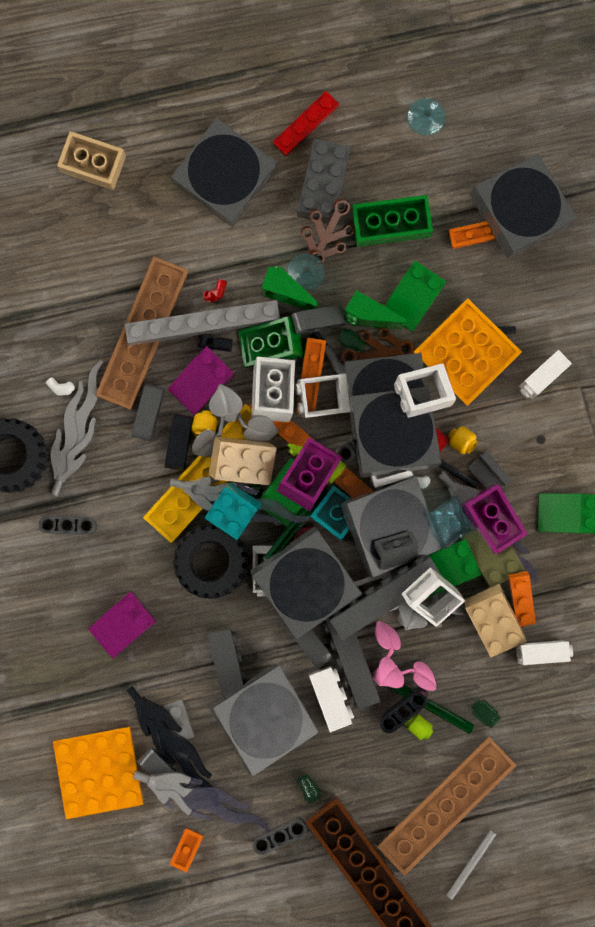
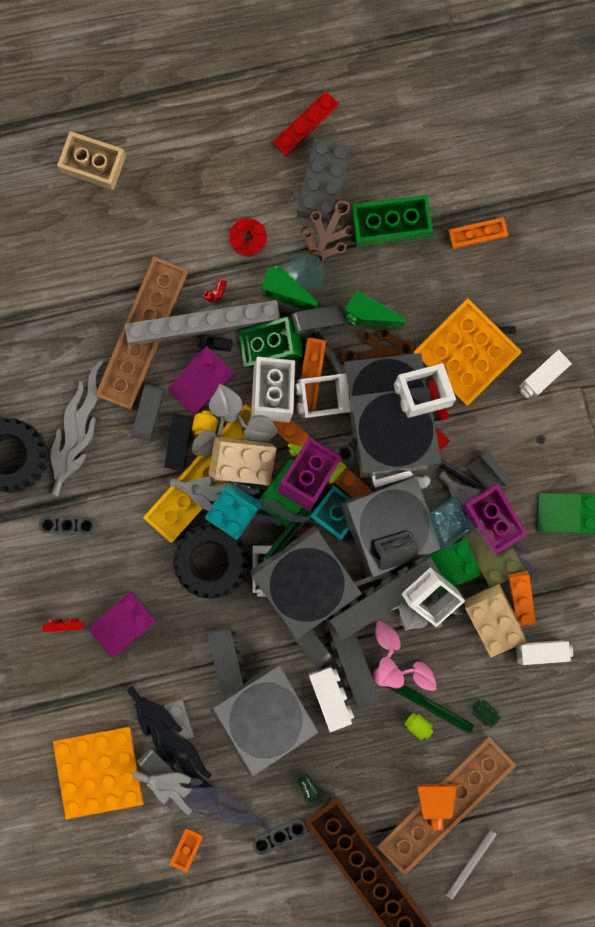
white arm [46,377,75,396] -> none
black tile [171,118,277,227] -> none
clear green cone [337,328,367,353] -> none
black beam [380,687,428,734] -> none
green slope [385,260,447,332] -> none
clear light blue dish [408,98,445,135] -> none
yellow head [448,426,478,455] -> none
black tile [469,154,577,259] -> none
none -> red plate [42,618,85,632]
none -> red plate [229,218,267,257]
none -> orange torso [417,784,456,830]
none -> red plate [428,381,450,422]

